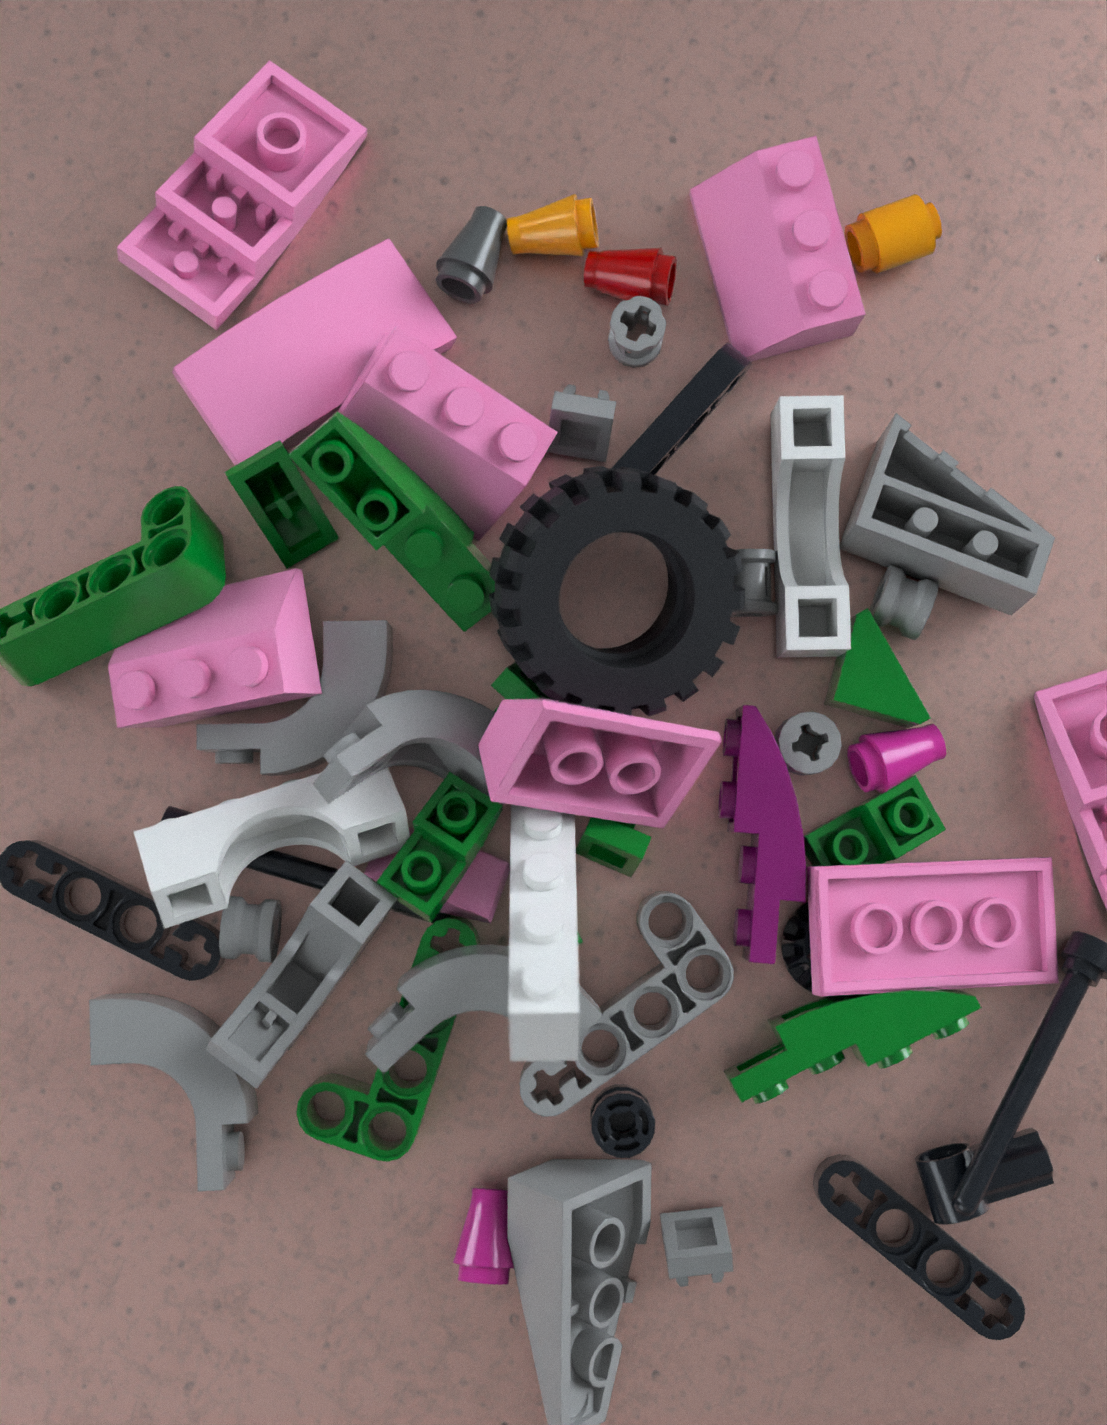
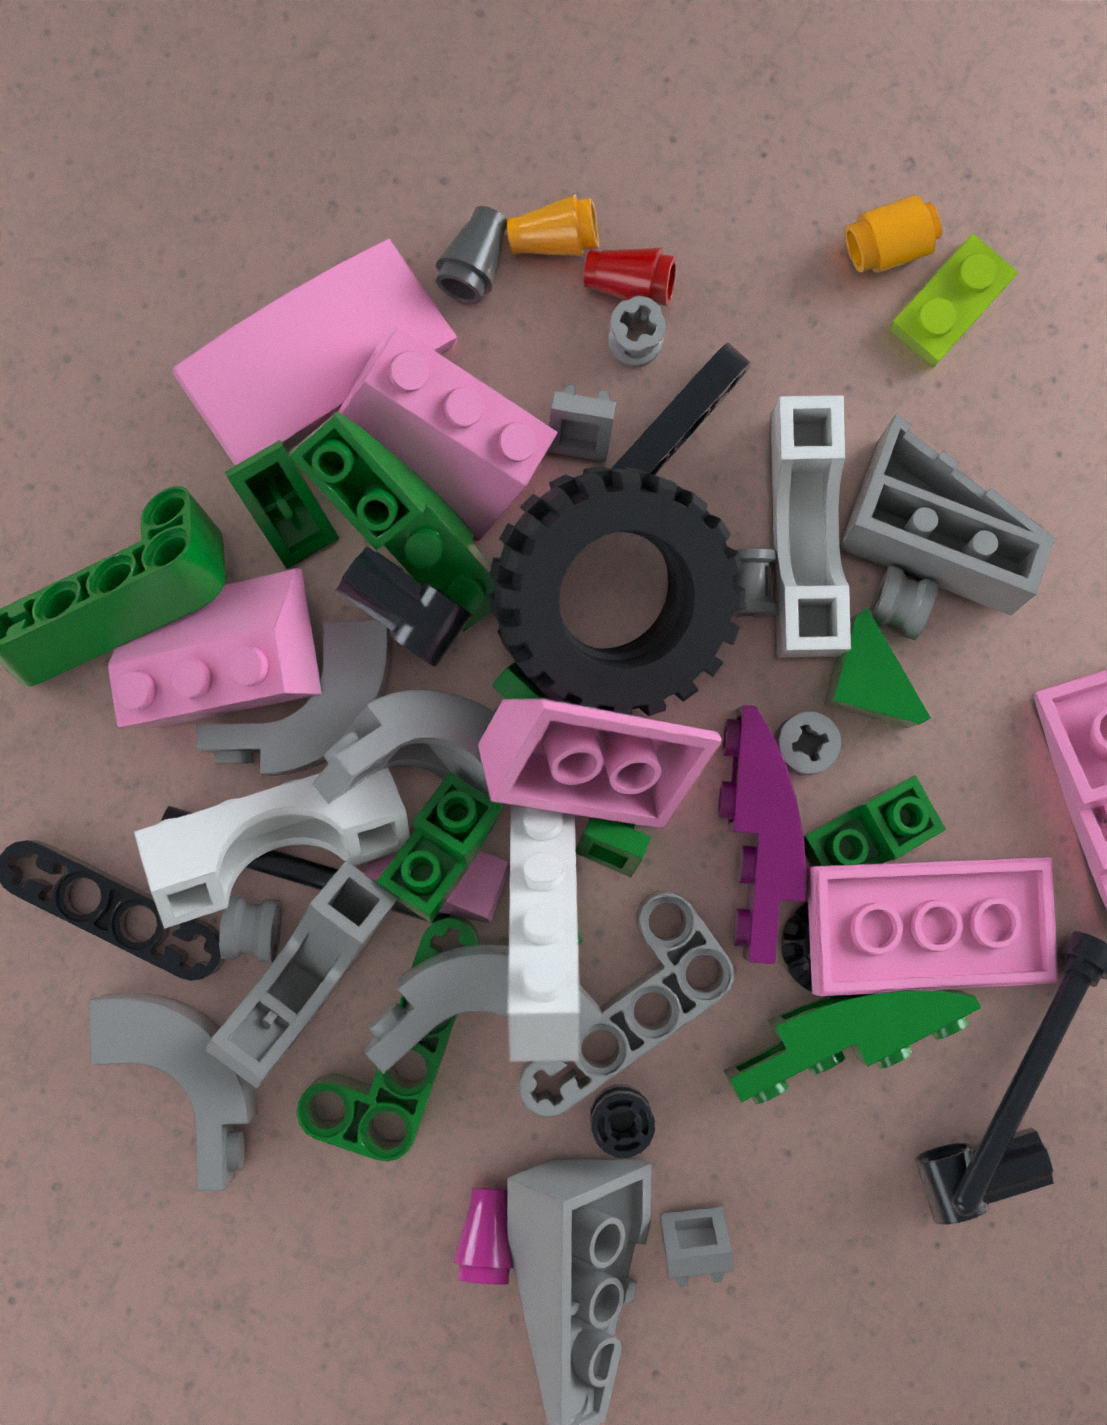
bright pink slope [117,60,367,330] -> none
bright pink slope [689,136,866,362] -> none
black beam [813,1154,1025,1340] -> none
dark pink cone [847,723,946,793] -> none
none -> black piece [335,546,472,667]
none -> lime plate [888,233,1019,368]

